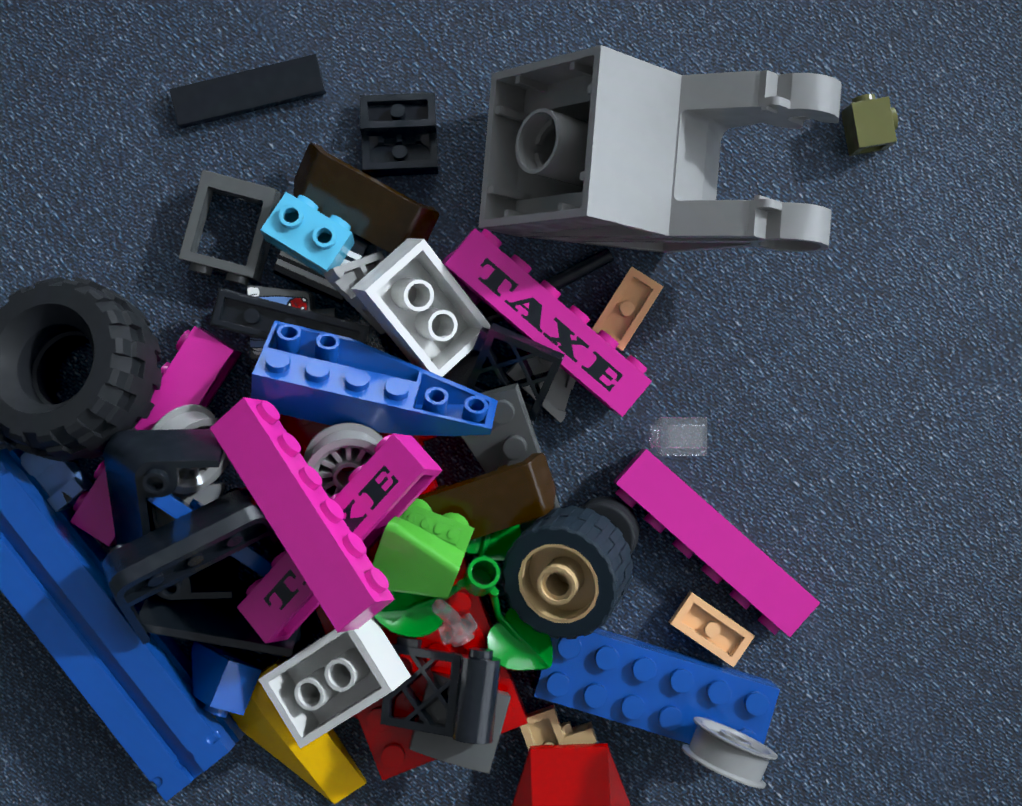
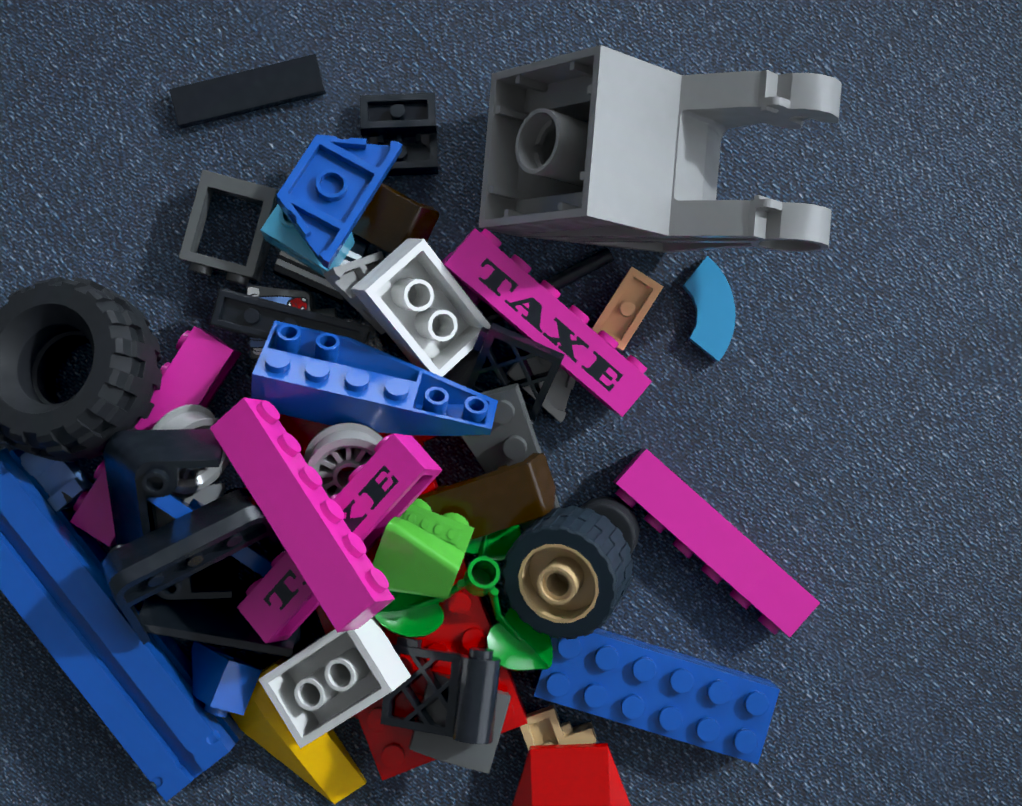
clear plate [432,599,478,647] -> none
clear brick [650,417,707,456] -> none
light nougat plate [669,591,755,667] -> none
light grey wheel [681,717,778,789] -> none
olive brick [841,94,898,156] -> none
none -> blue wing [277,134,403,269]
none -> dark azure tile [682,256,736,362]

